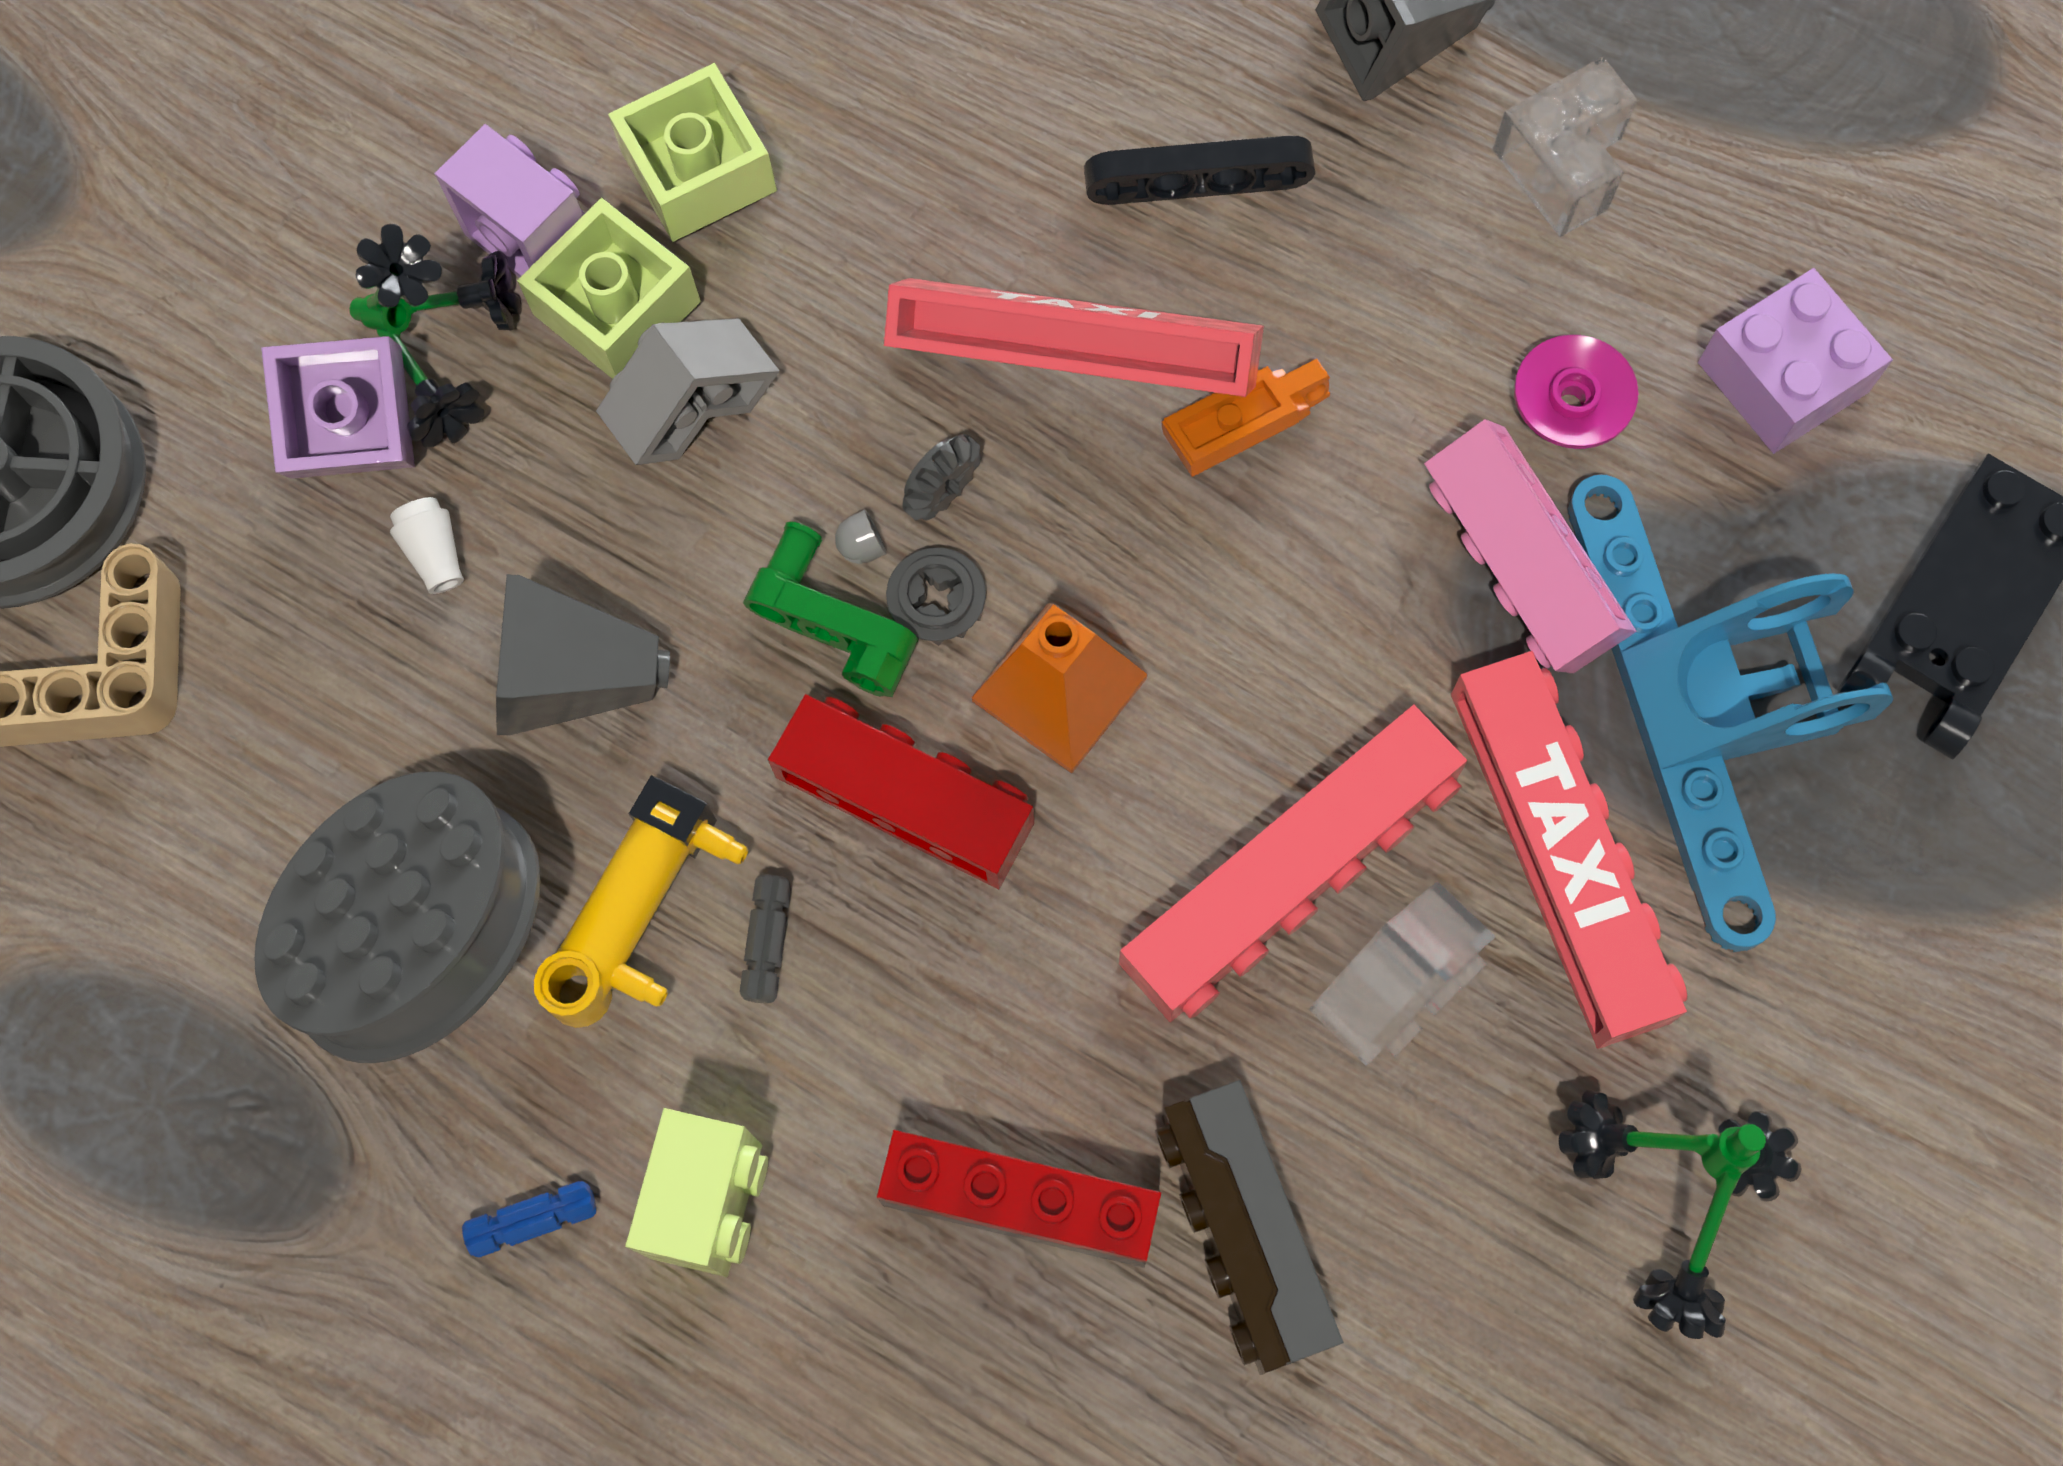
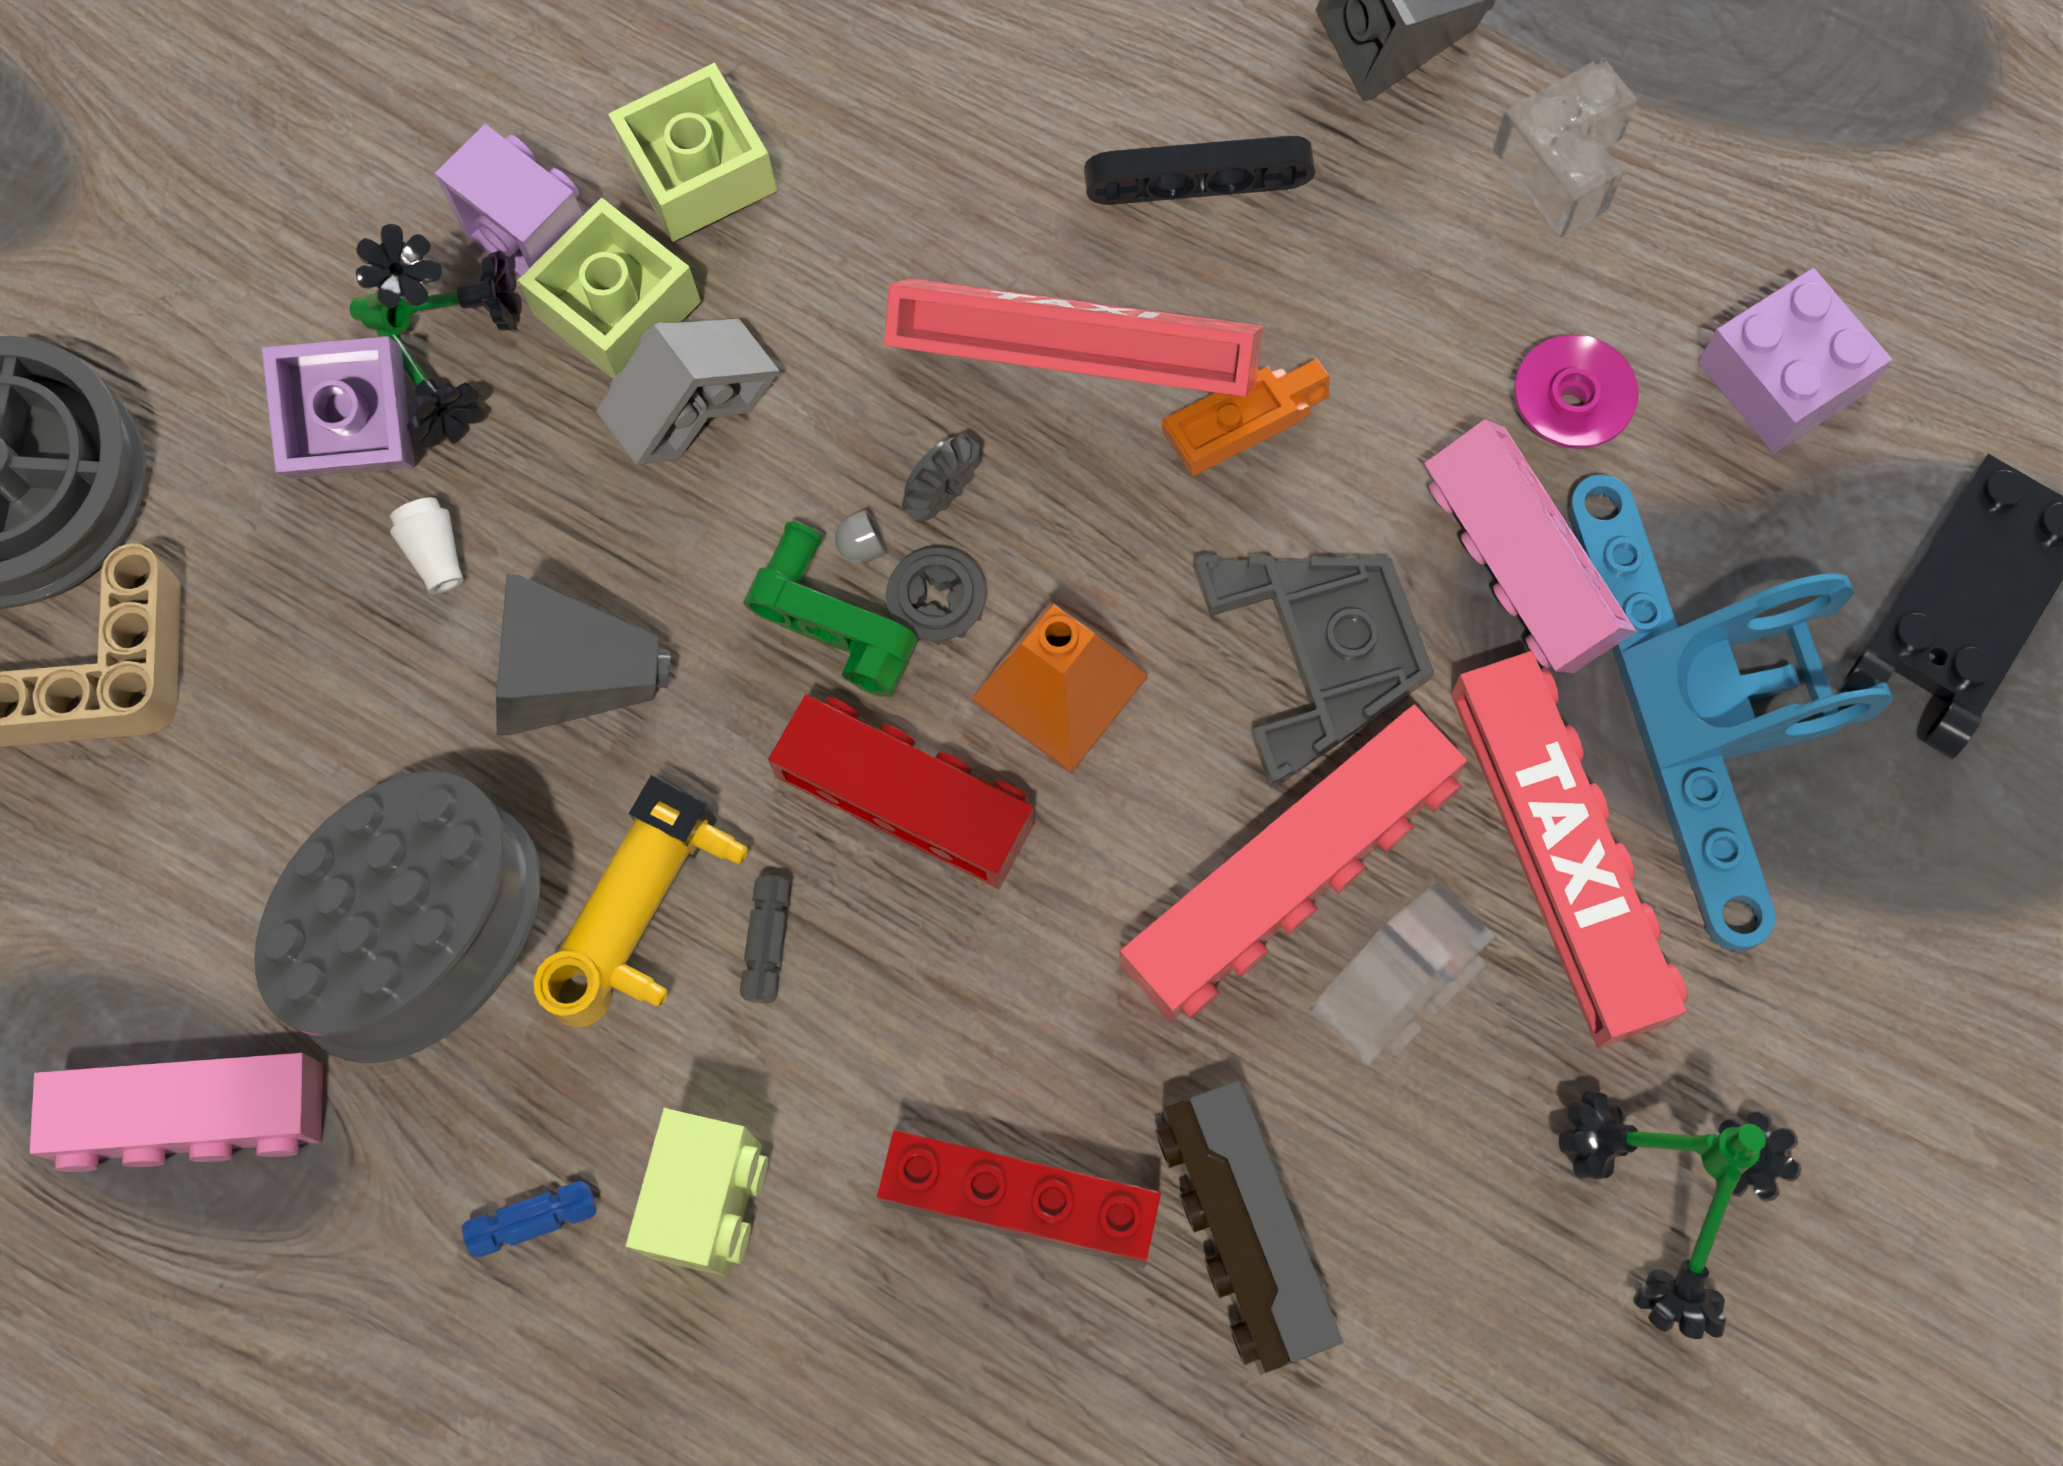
none -> bright pink brick [29,1053,323,1172]
none -> dark grey wing [1193,555,1434,788]

